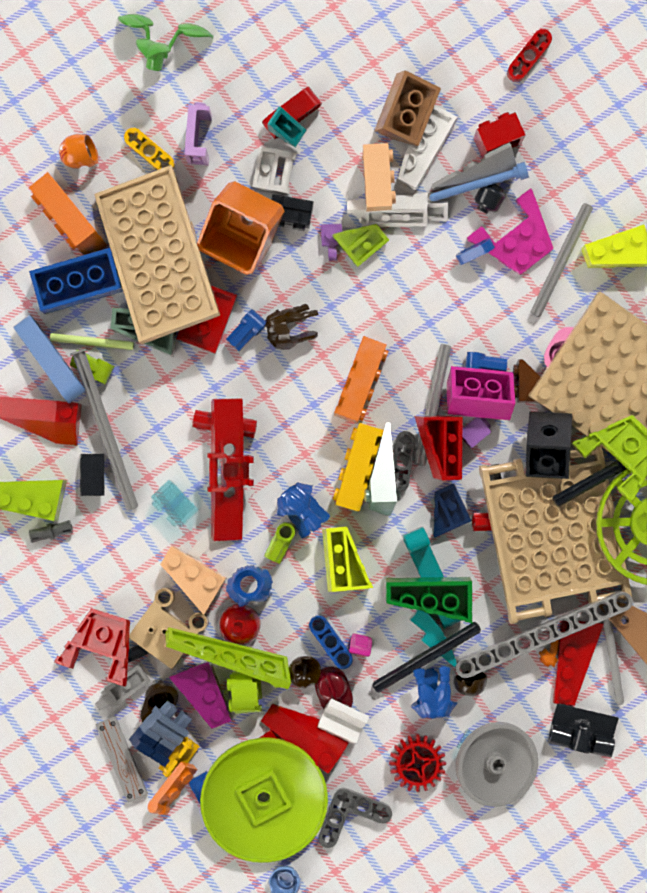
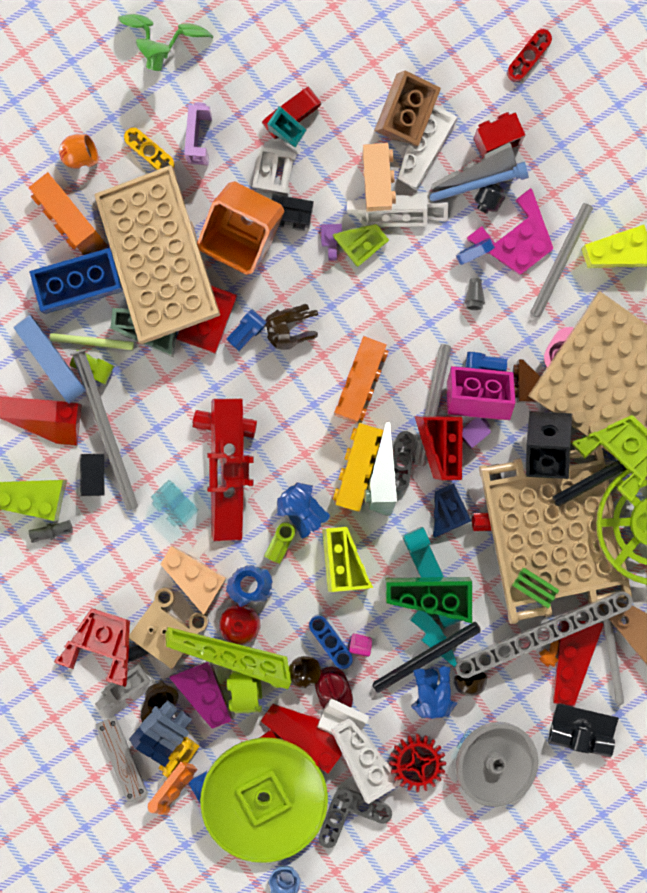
none -> white wing [331,718,402,804]
none -> dark grey cone [464,278,485,310]
none -> bright green tile [512,568,559,608]

